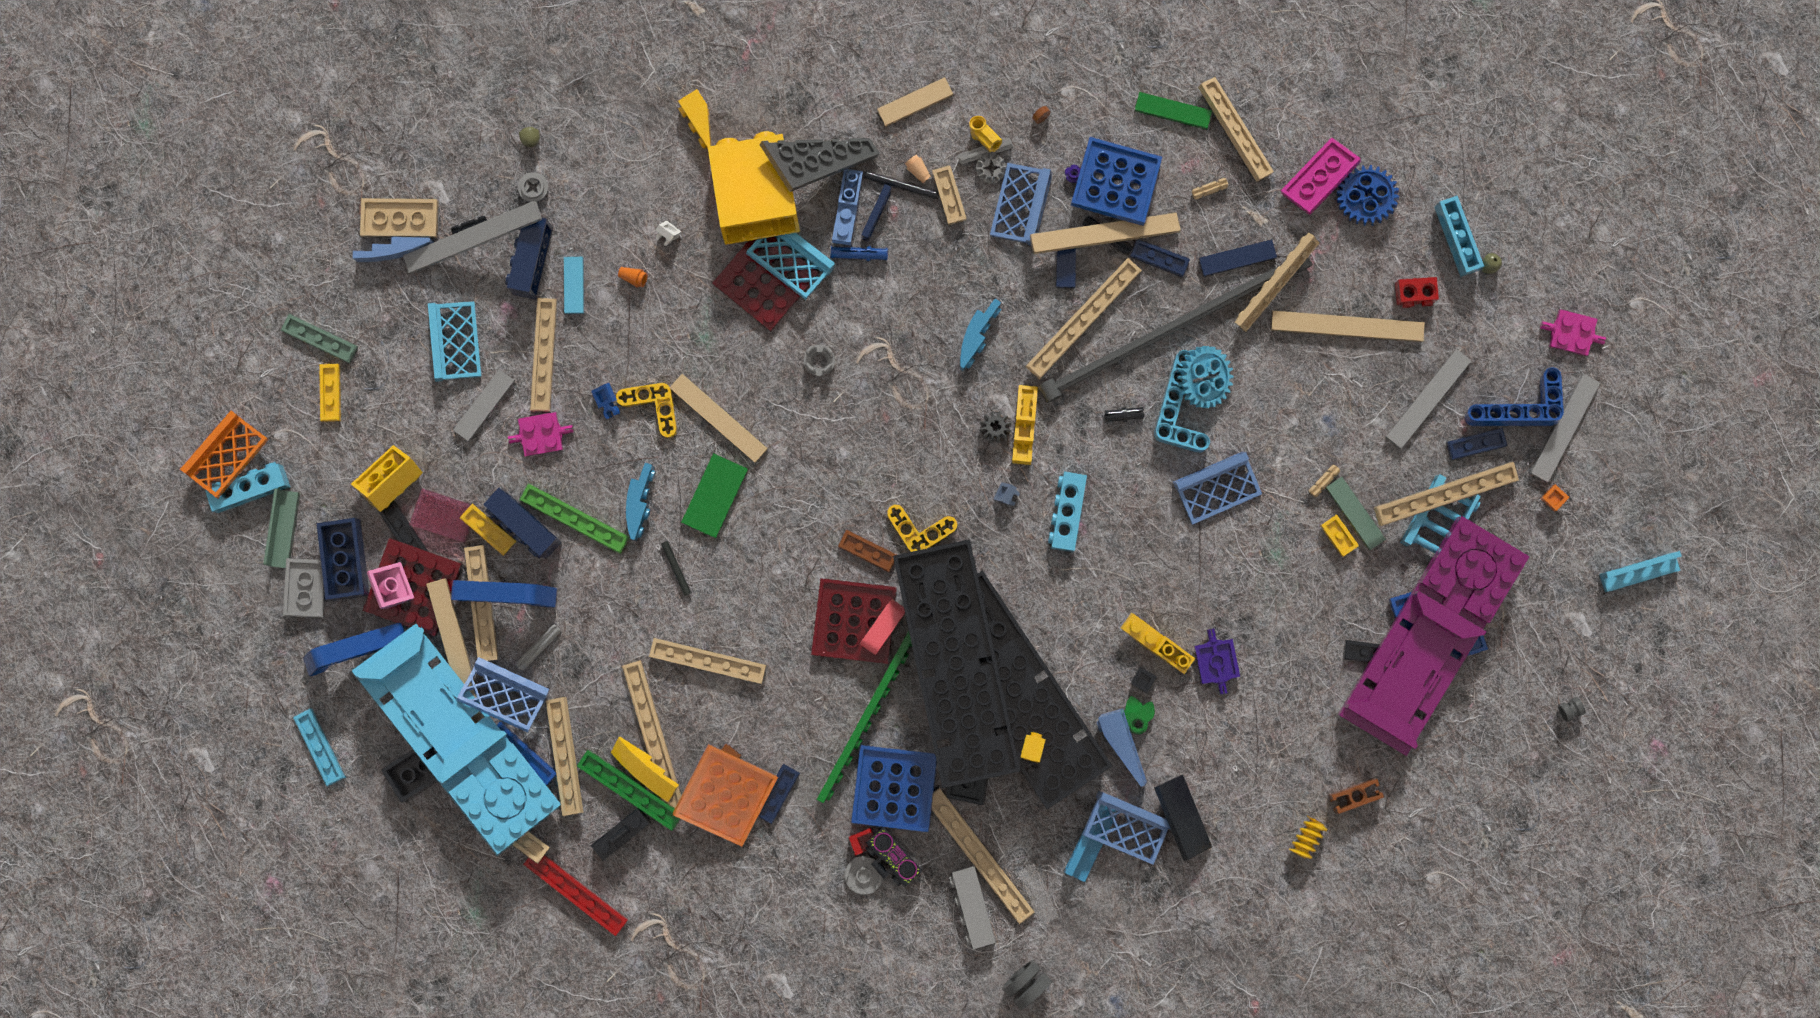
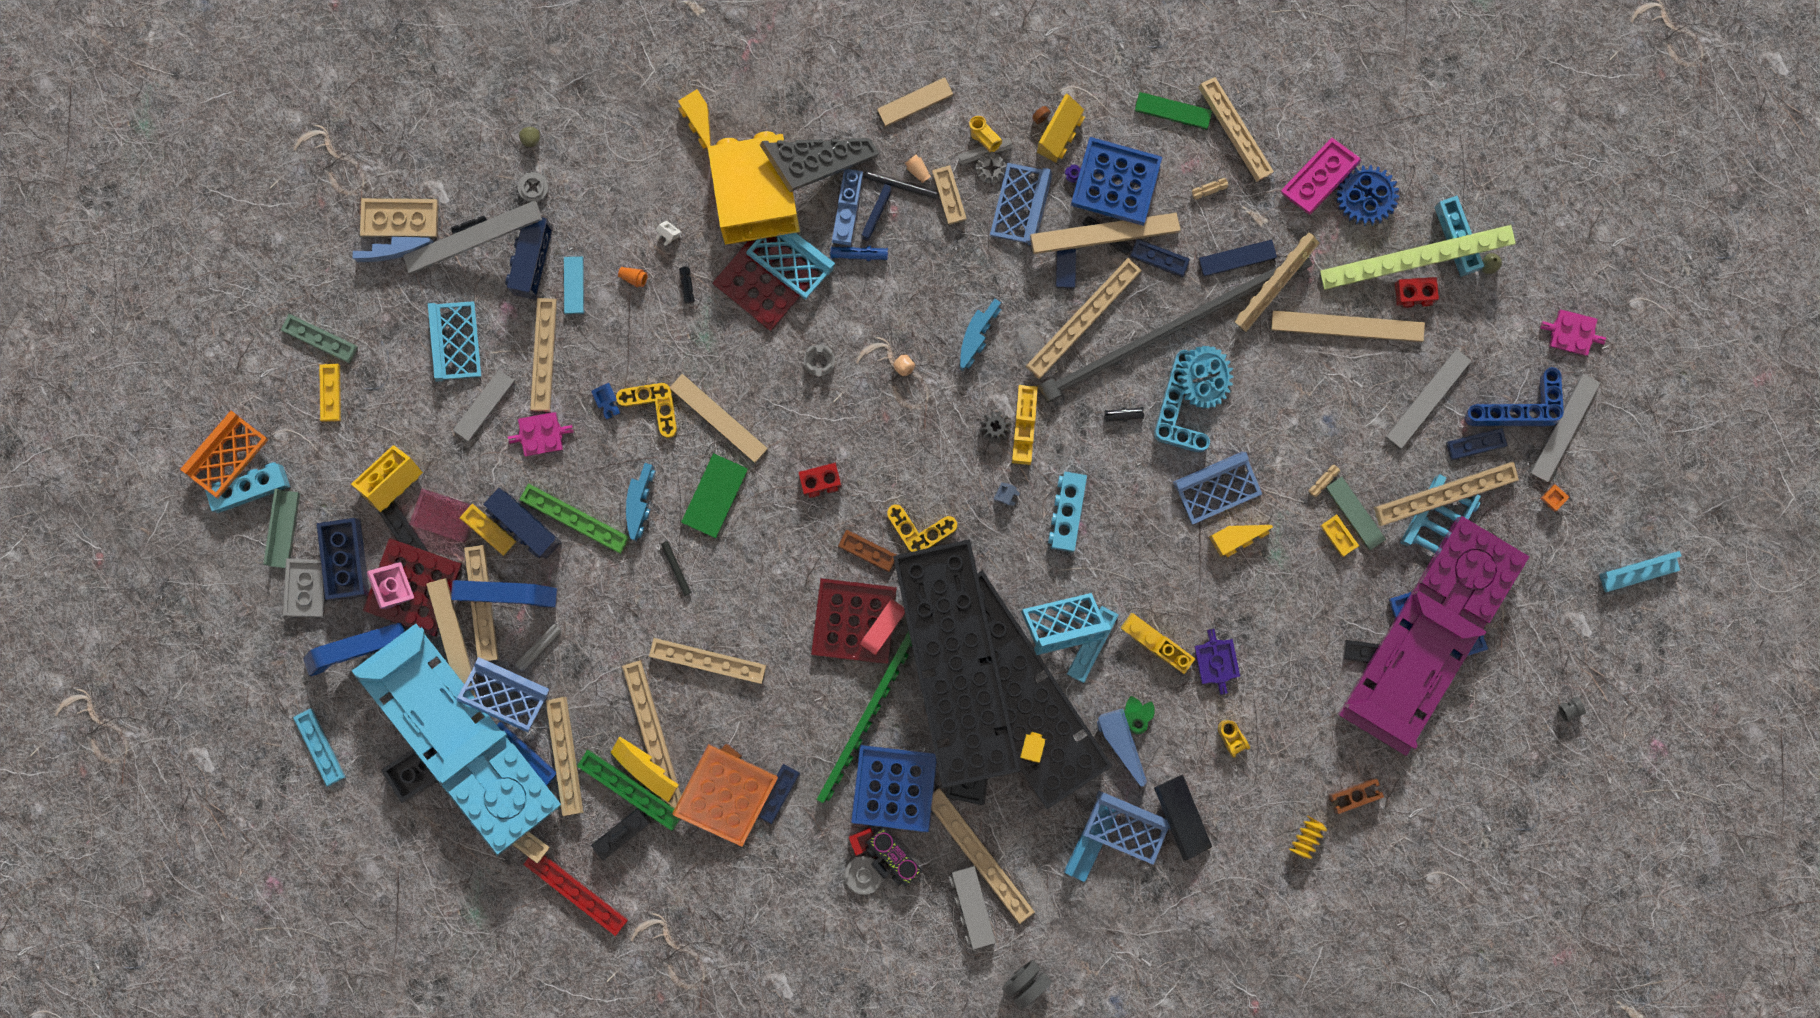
black plate [1130,667,1157,693] -> none
none -> black axle [679,266,695,304]
none -> red brick [798,463,842,498]
none -> light nougat piece [893,355,915,376]
none -> medium azure fence [1021,593,1111,655]
none -> yellow slope [1037,94,1085,163]
none -> medium azure tile [1066,606,1118,683]
none -> yellow slope [1209,525,1273,558]
none -> yellow piece [1218,720,1250,758]
none -> yellowish green plate [1320,225,1516,290]

